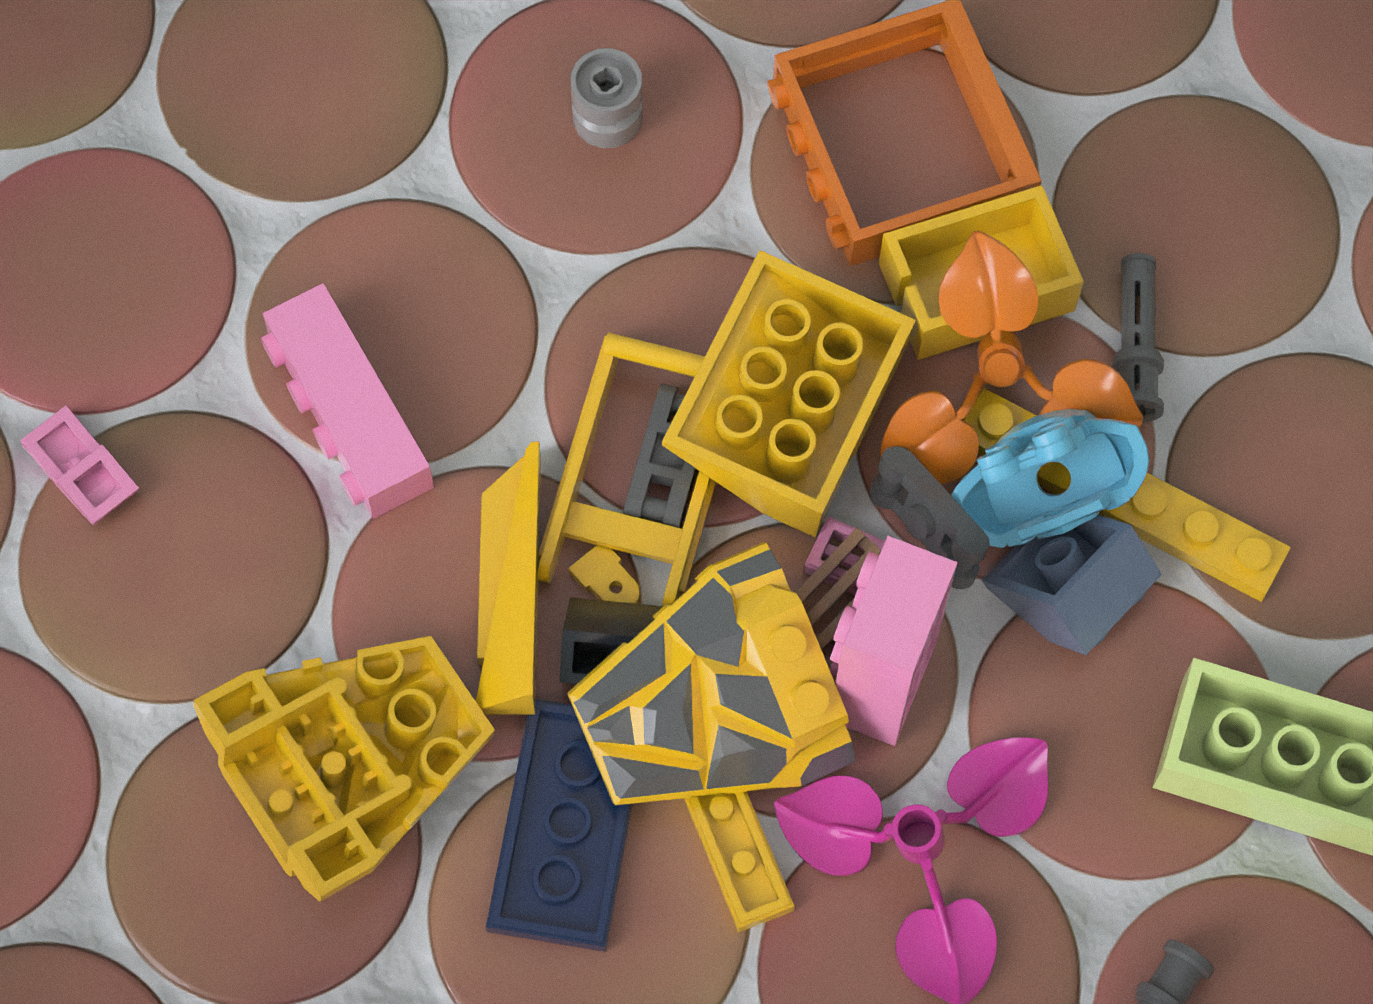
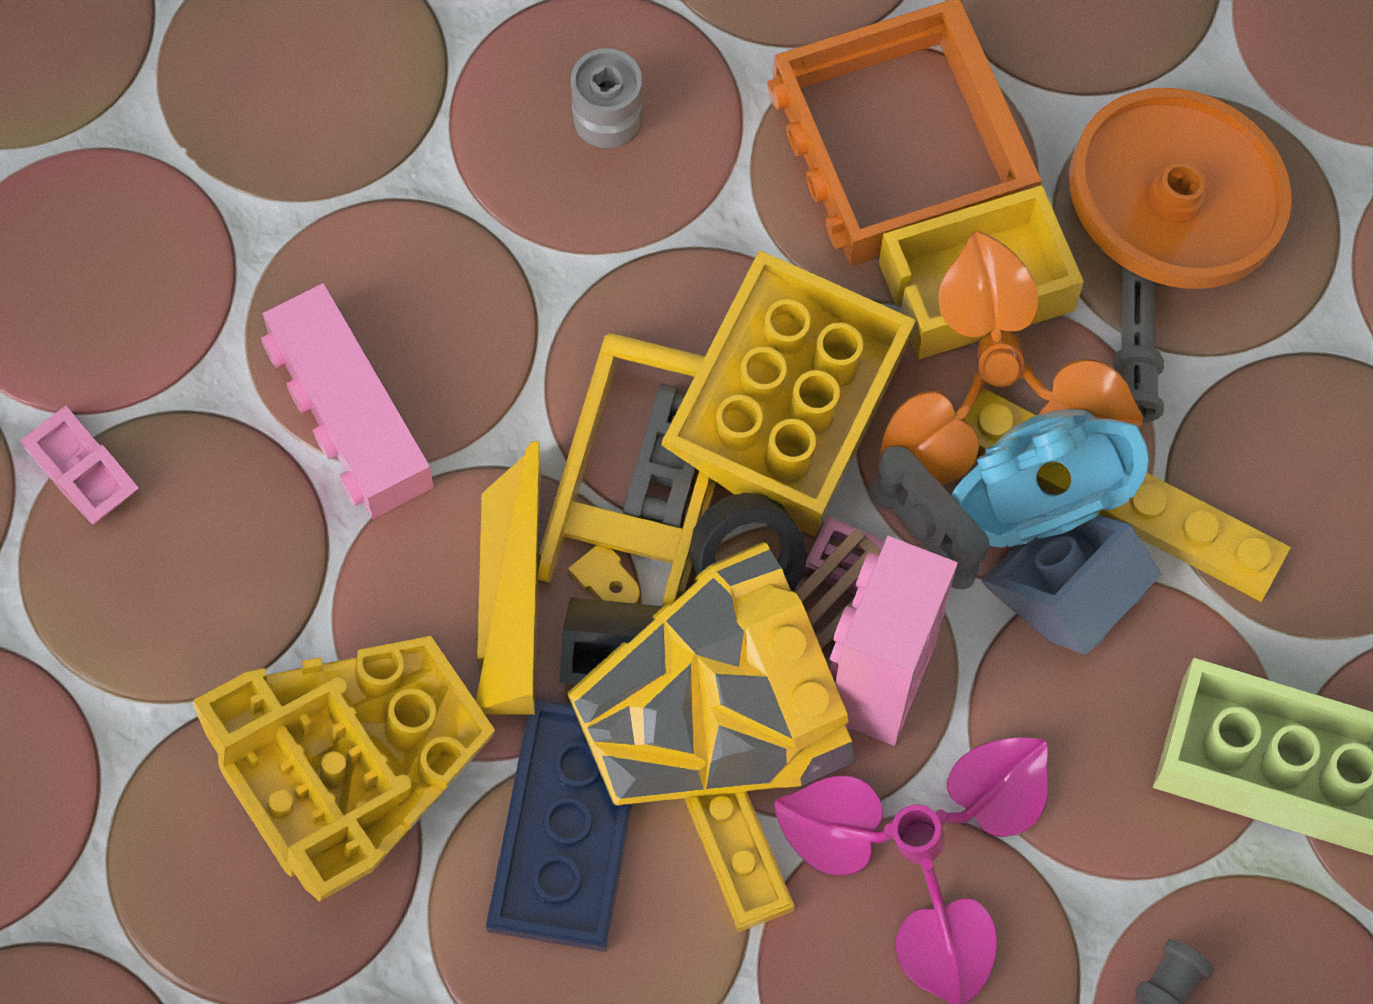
none -> black tyre [689,493,808,591]
none -> orange dish [1069,88,1292,289]

